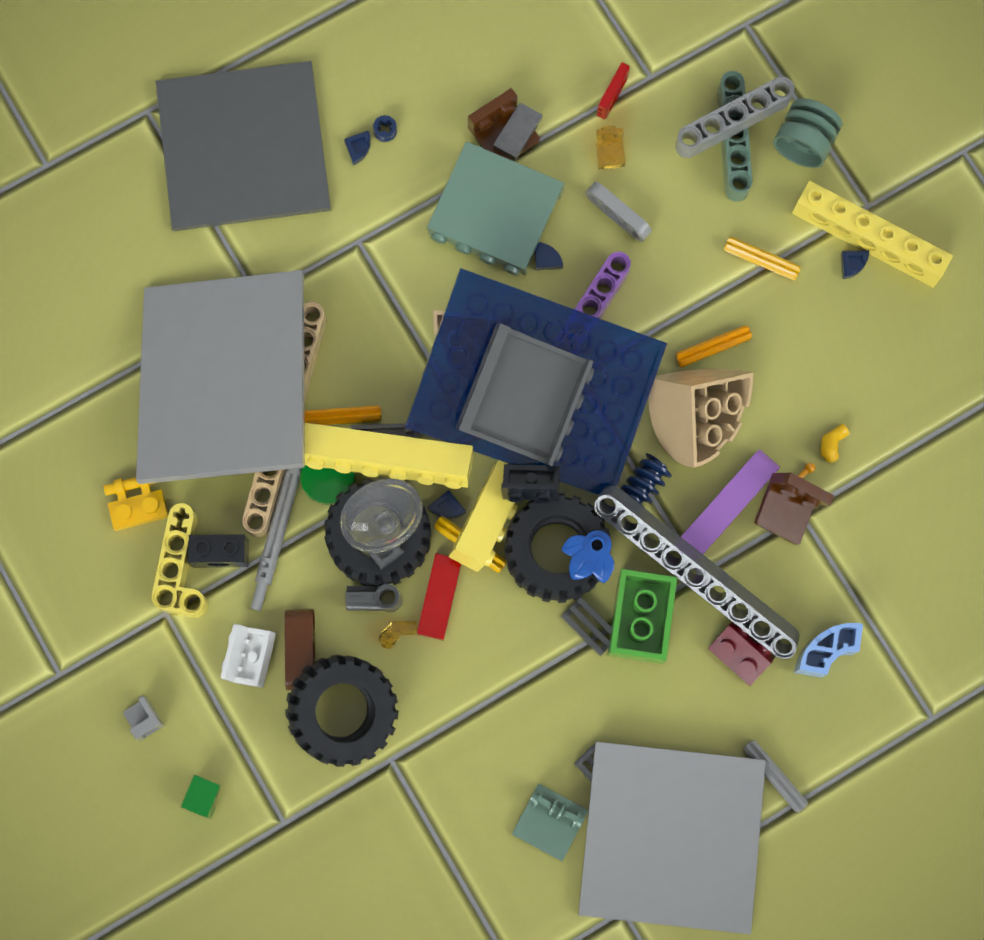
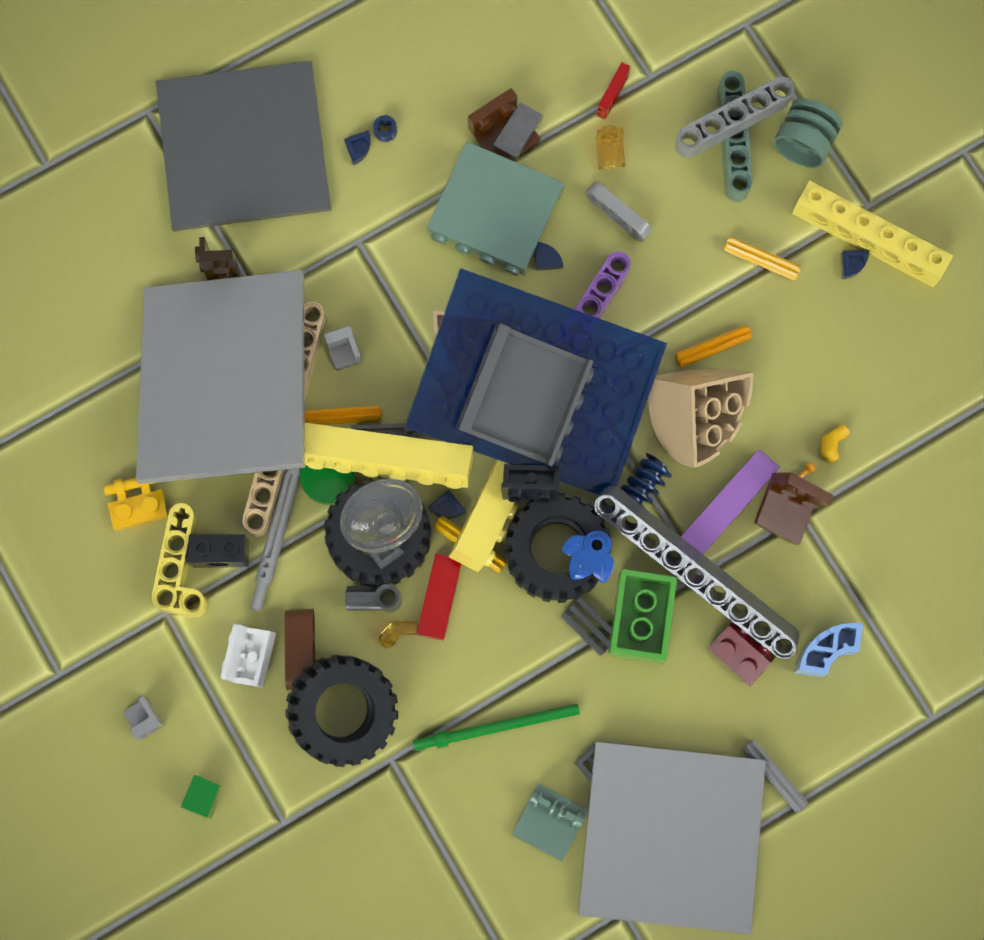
none -> dark brown bracket [195,237,240,280]
none -> light grey panel [324,326,362,370]
none -> green bar [413,704,580,751]

